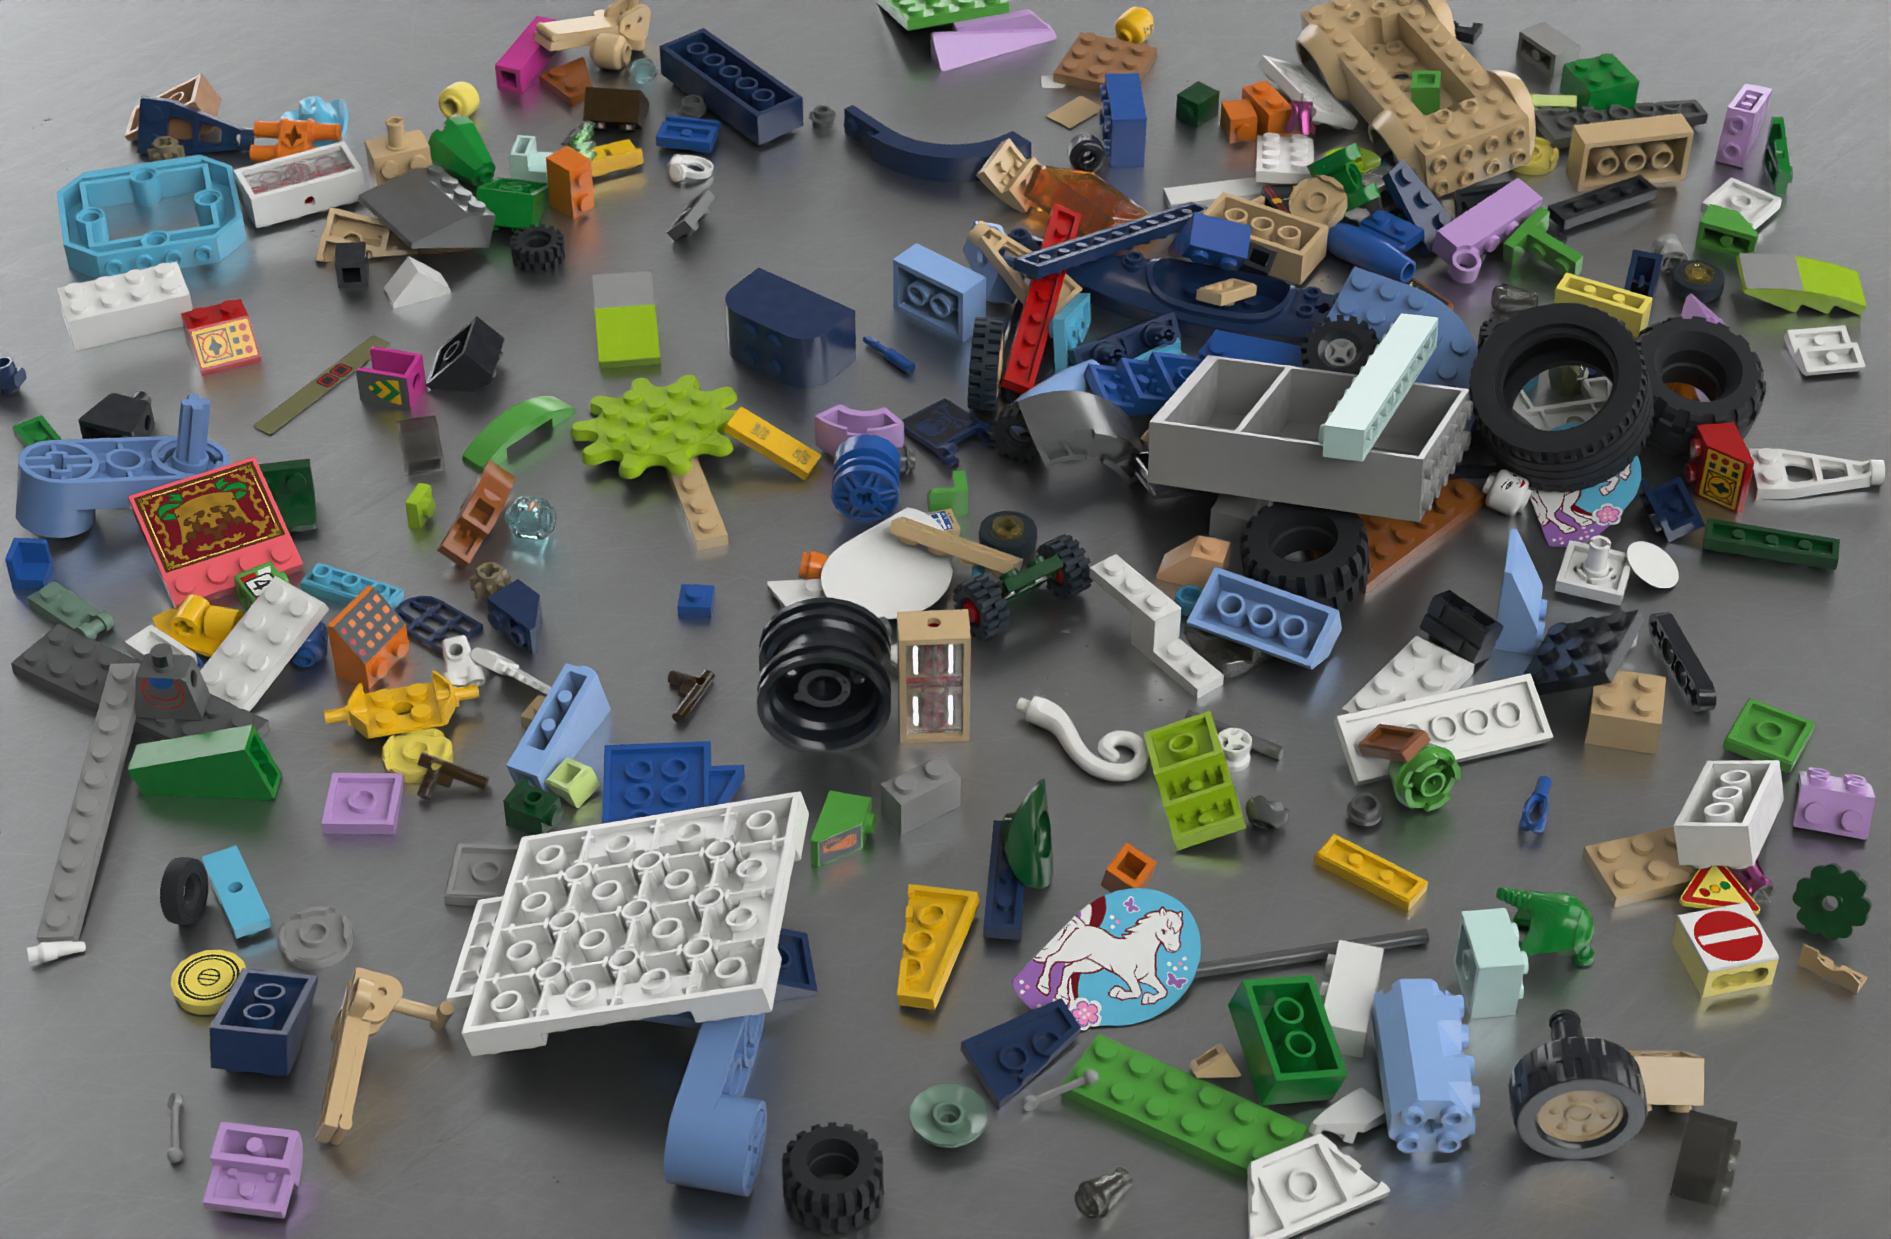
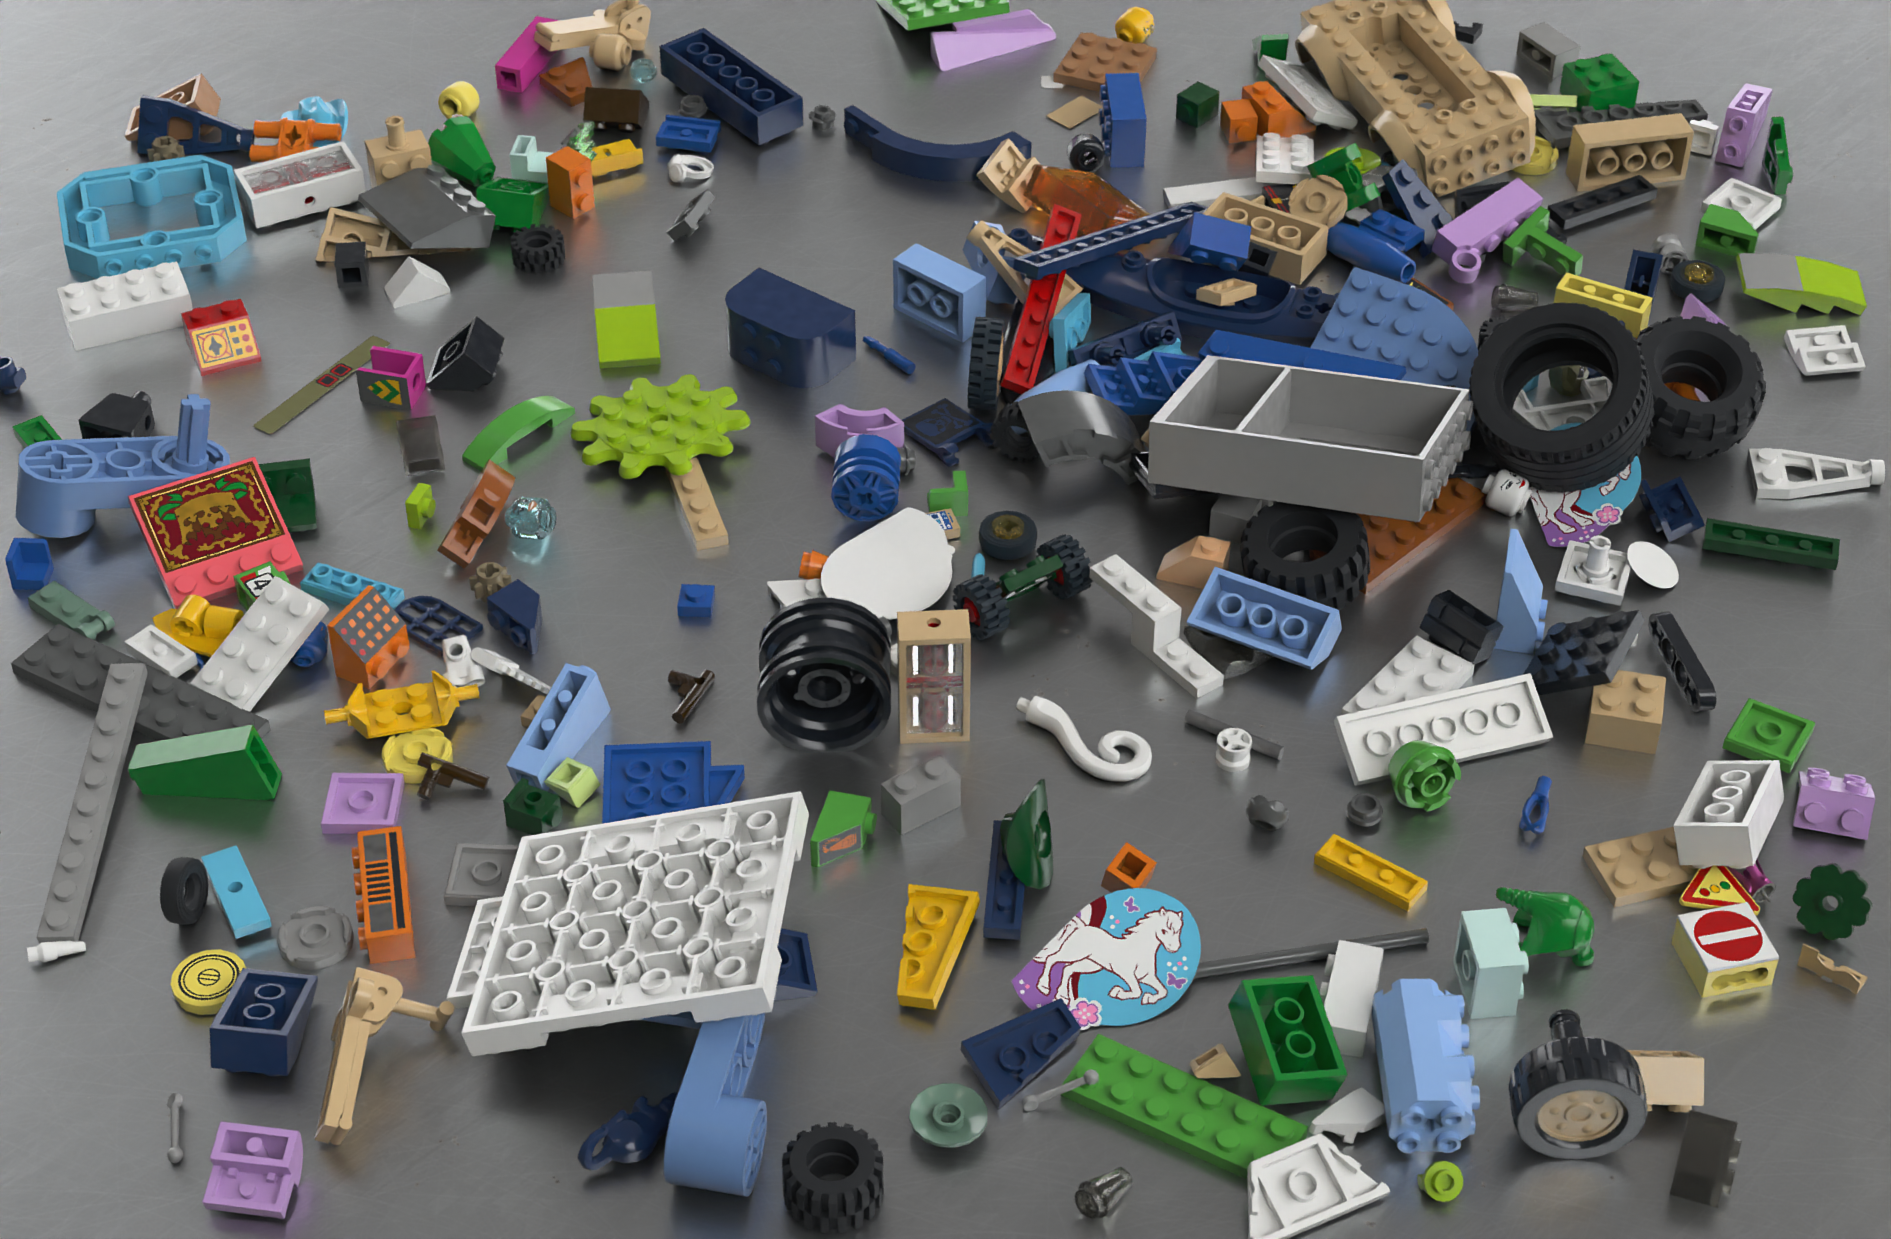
dark grey torso [135,643,210,721] -> none
yellow tile [724,406,822,480] -> none
tan plate [889,516,1023,577] -> none
lime slope [1144,711,1247,850] -> none
dark azure tile [1174,585,1203,616] -> none
flat silver piece [1286,92,1315,135] -> none
black wheel [1300,315,1380,375] -> none
light aqua brick [1318,313,1438,462] -> none
dark orange tile [1358,724,1431,763] -> none
bright green panel [1411,71,1441,115] -> none
red slope [1684,422,1754,513] -> none
none -> orange brick [351,826,416,964]
none -> dark blue animal [578,1092,678,1171]
none -> green slope [1252,34,1289,70]
none -> lime plate [1417,1160,1463,1202]
none -> white tile [1689,120,1719,156]

